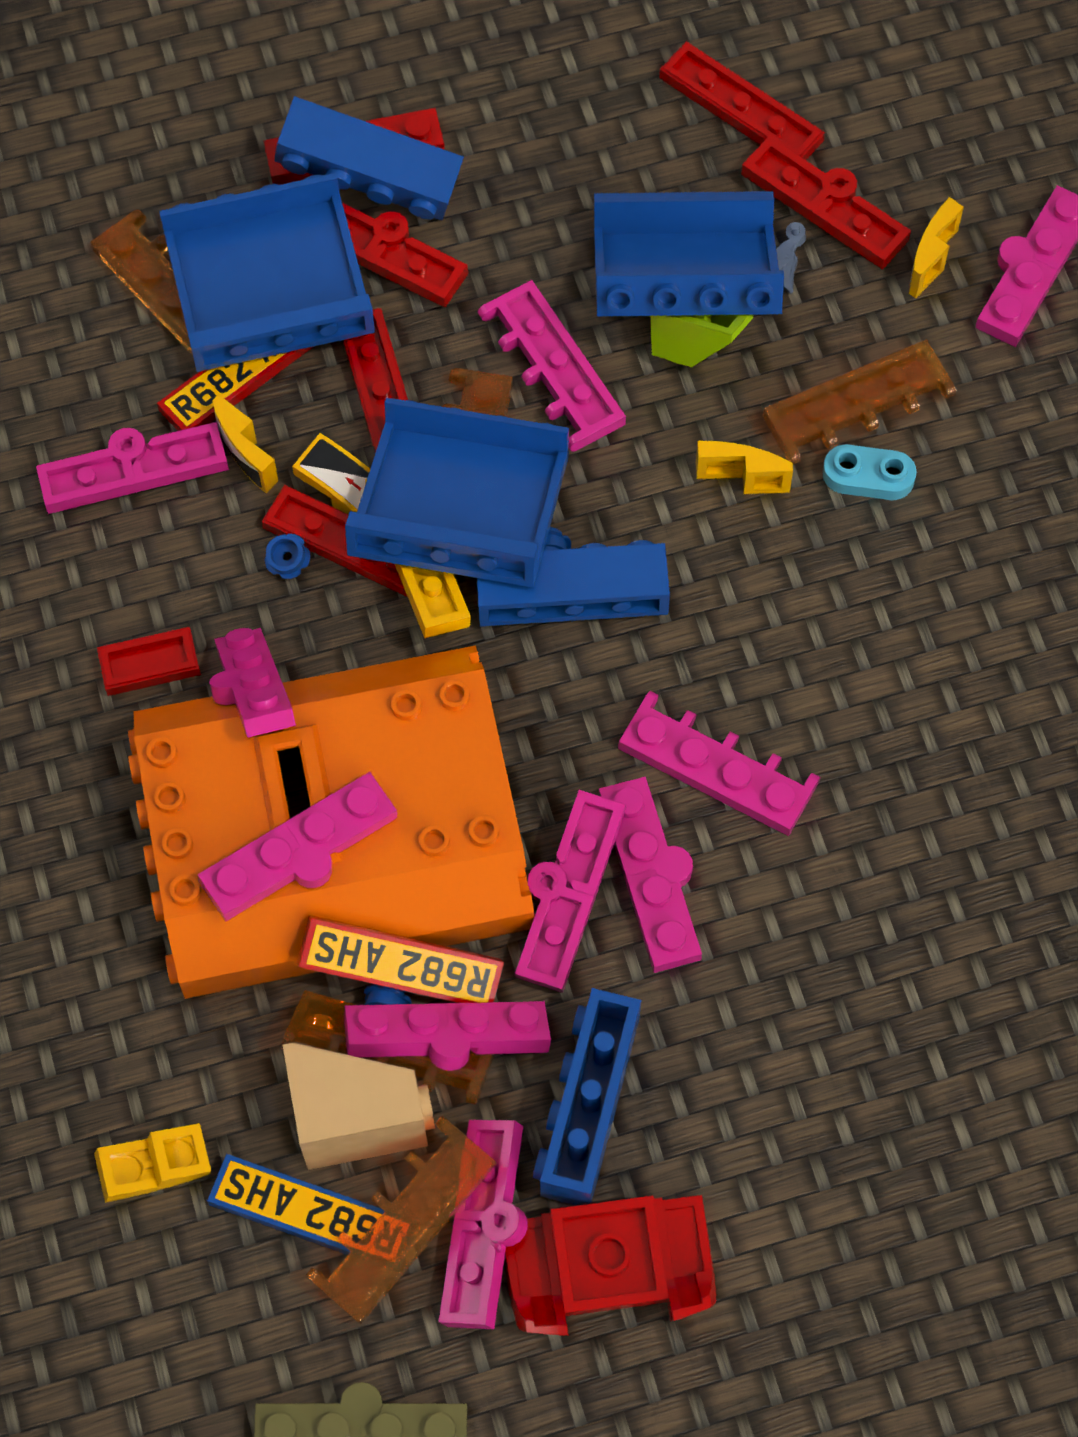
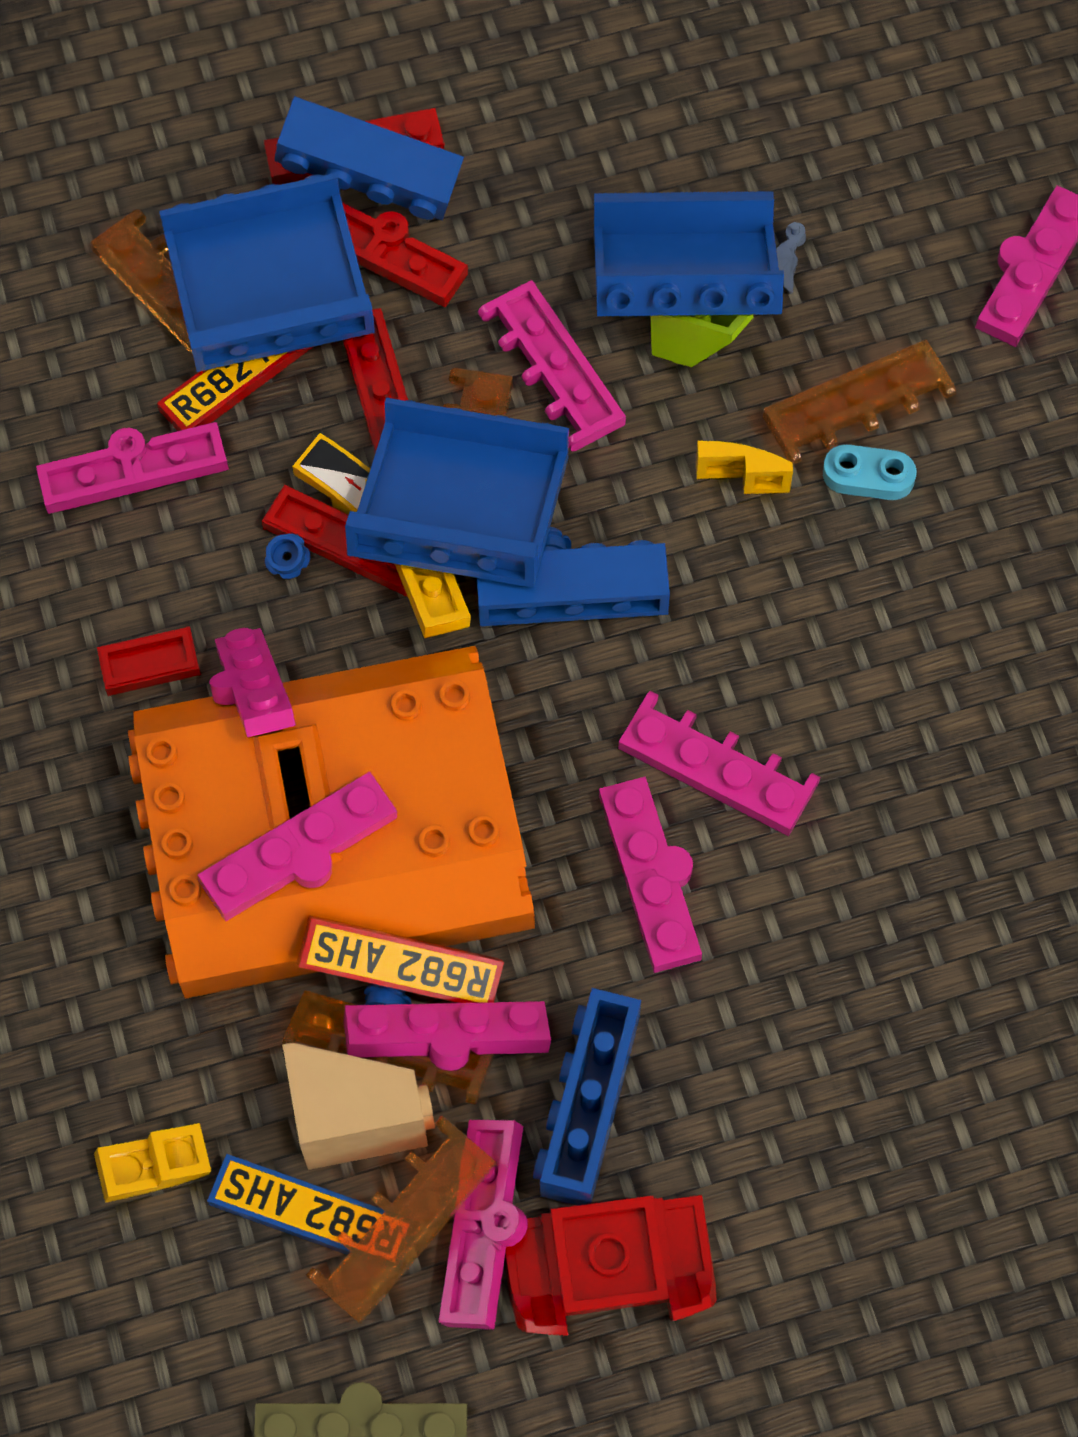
yellow slope [212,394,279,494] -> none
dark pink hinge [515,790,626,993] -> none
red tile [659,41,825,160] -> none
red hinge [741,136,911,270] -> none
yellow slope [909,197,964,299] -> none

